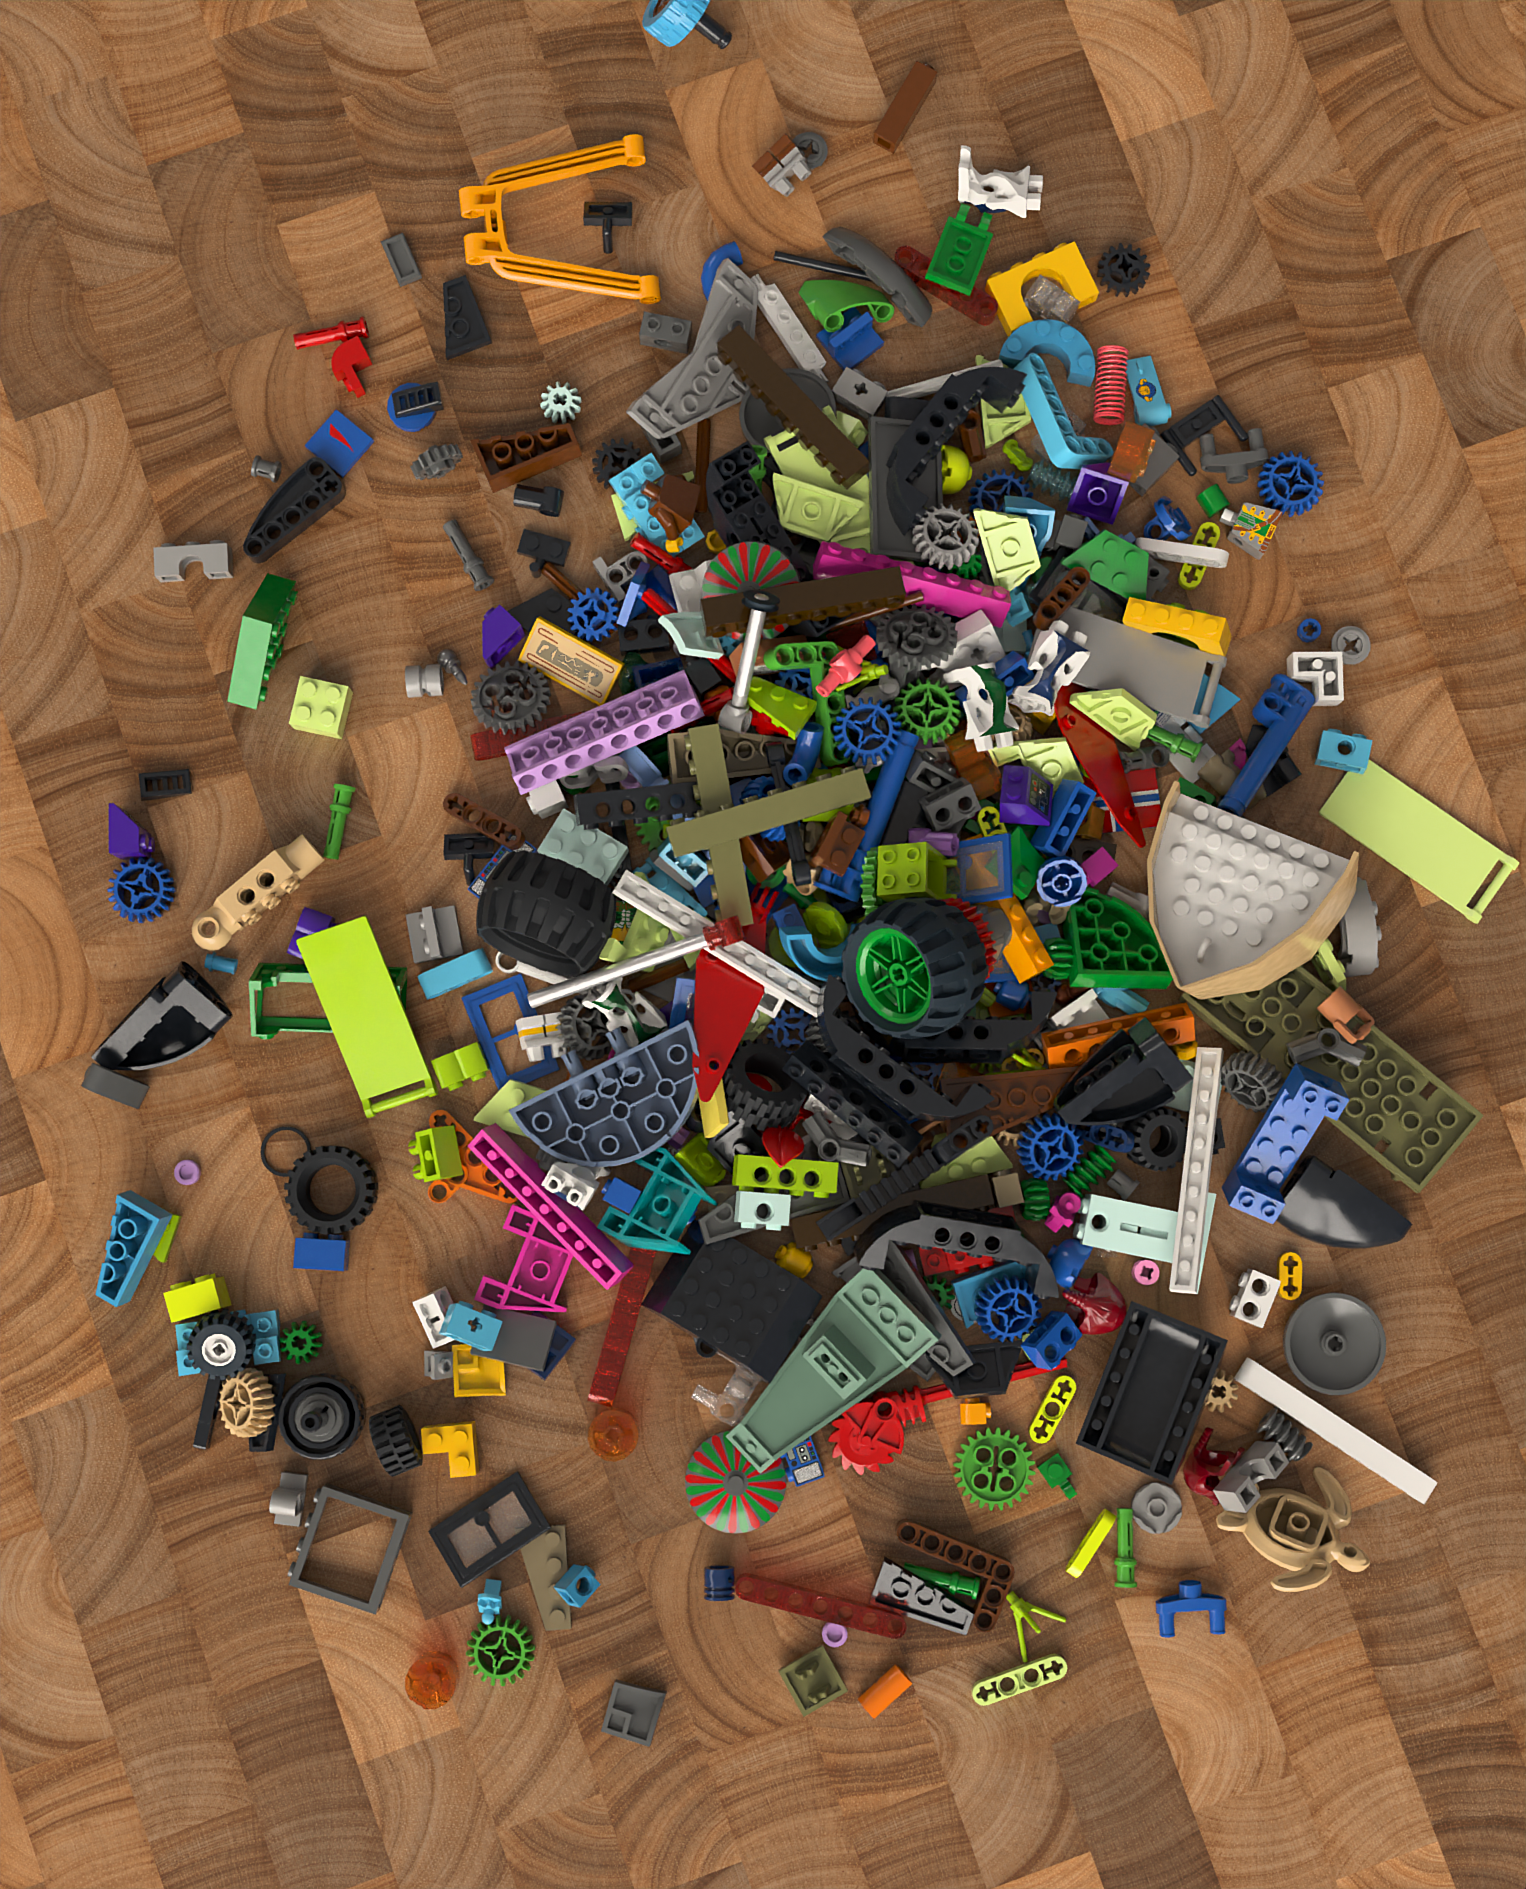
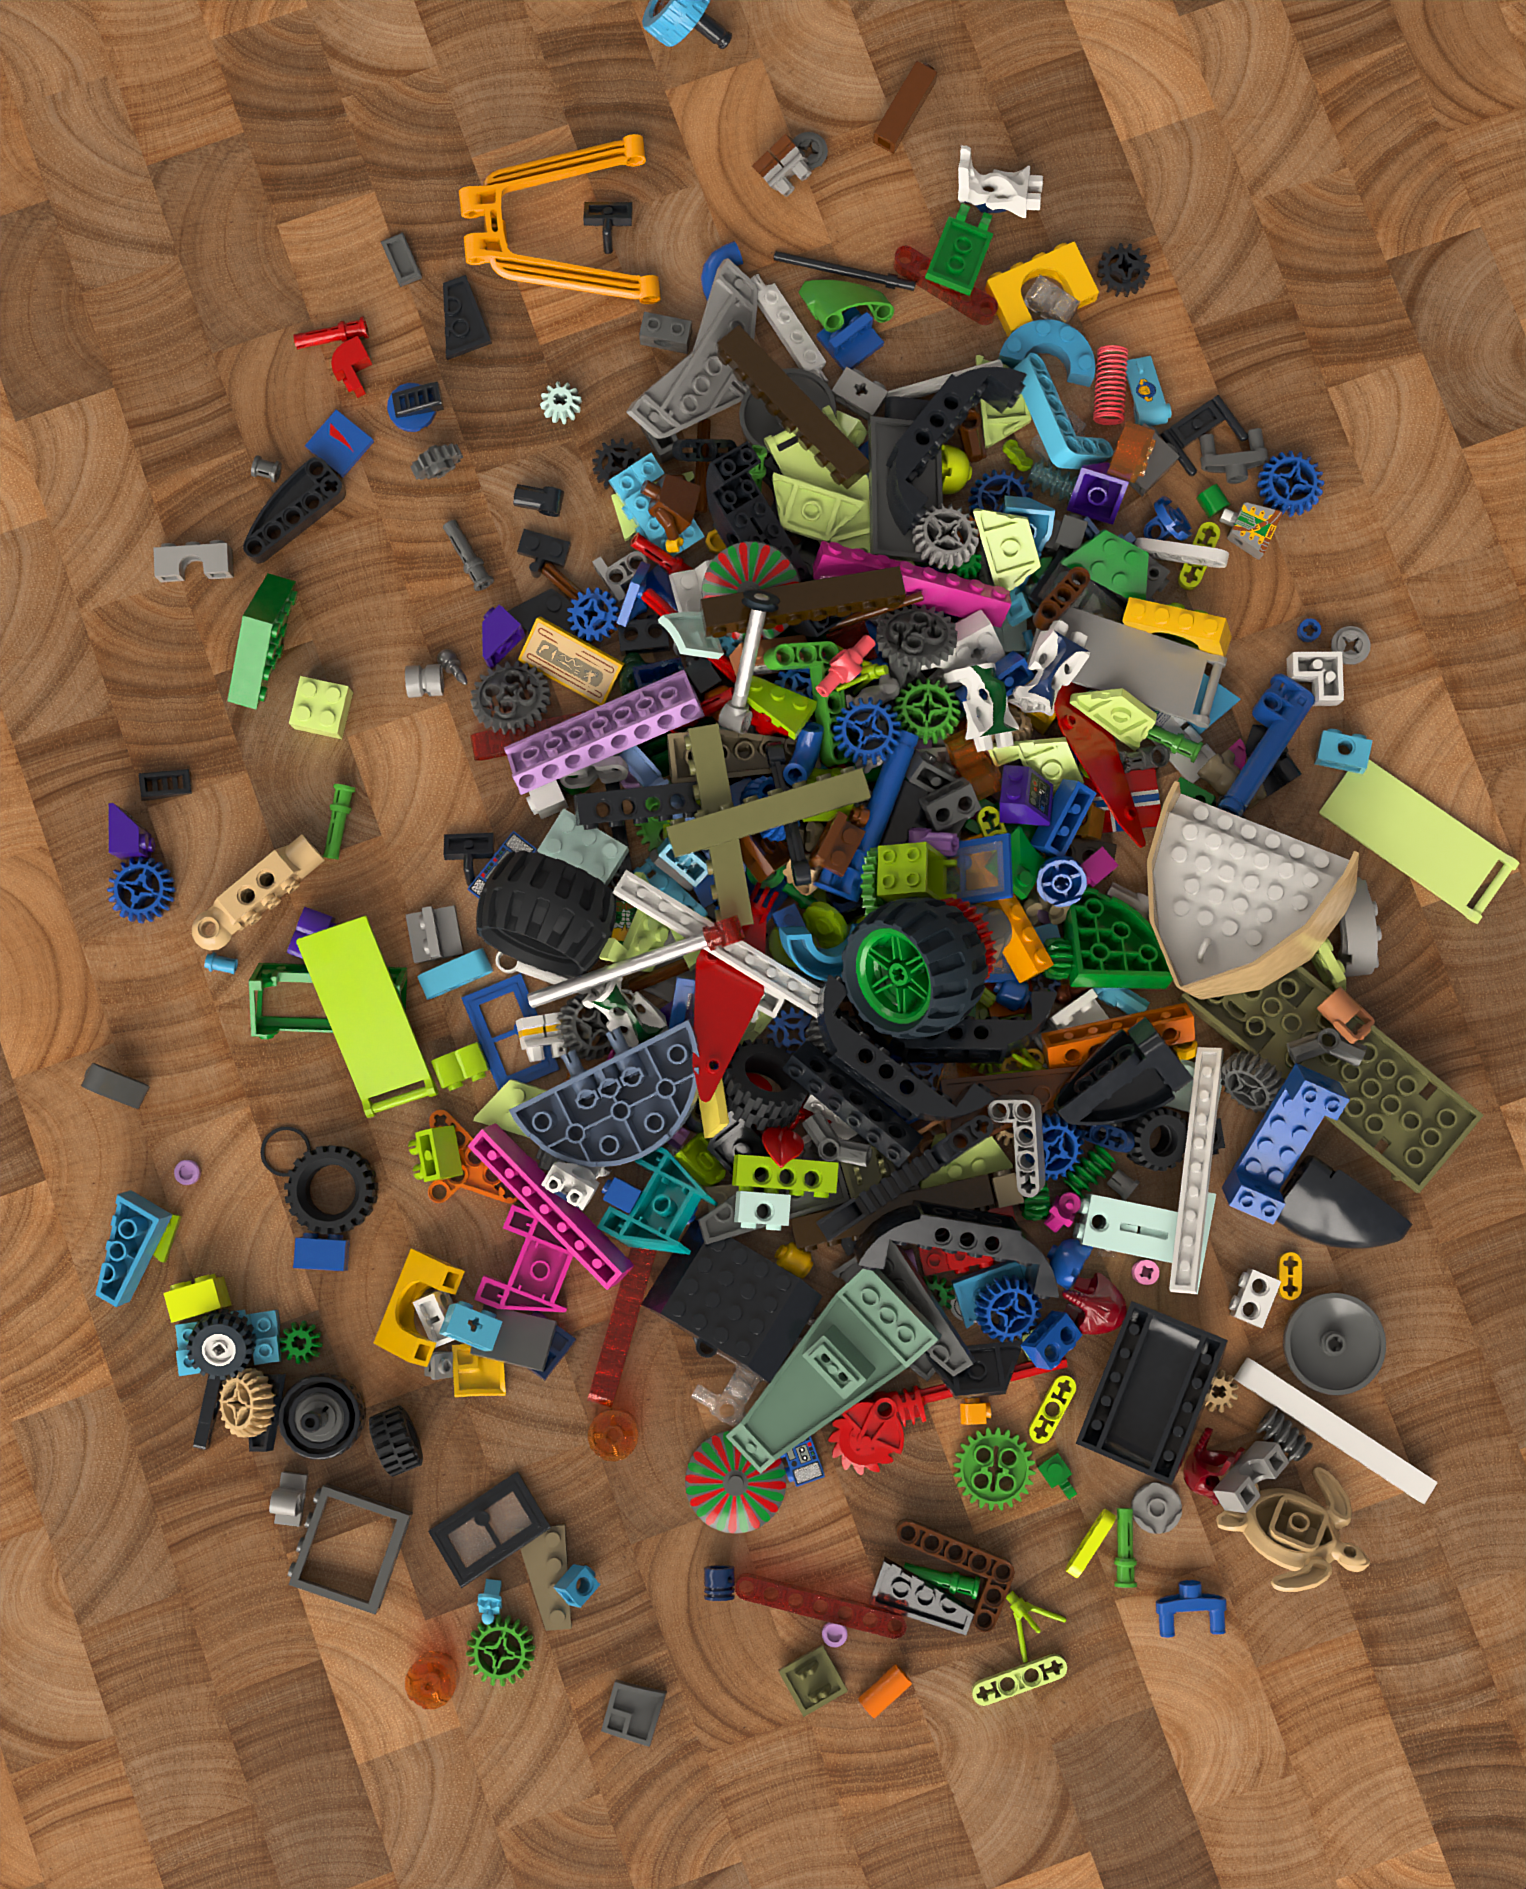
black panel [91,961,233,1071] -> none
yellow brick [421,1421,479,1478] -> none
reddish brown beam [443,793,525,850] -> none
reddish brown wedge [470,423,582,493] -> none
dark grey brick [822,227,932,328] -> none
none -> yellow arch [373,1248,465,1367]
none -> black beam [672,439,737,462]
none -> light grey beam [988,1095,1046,1198]

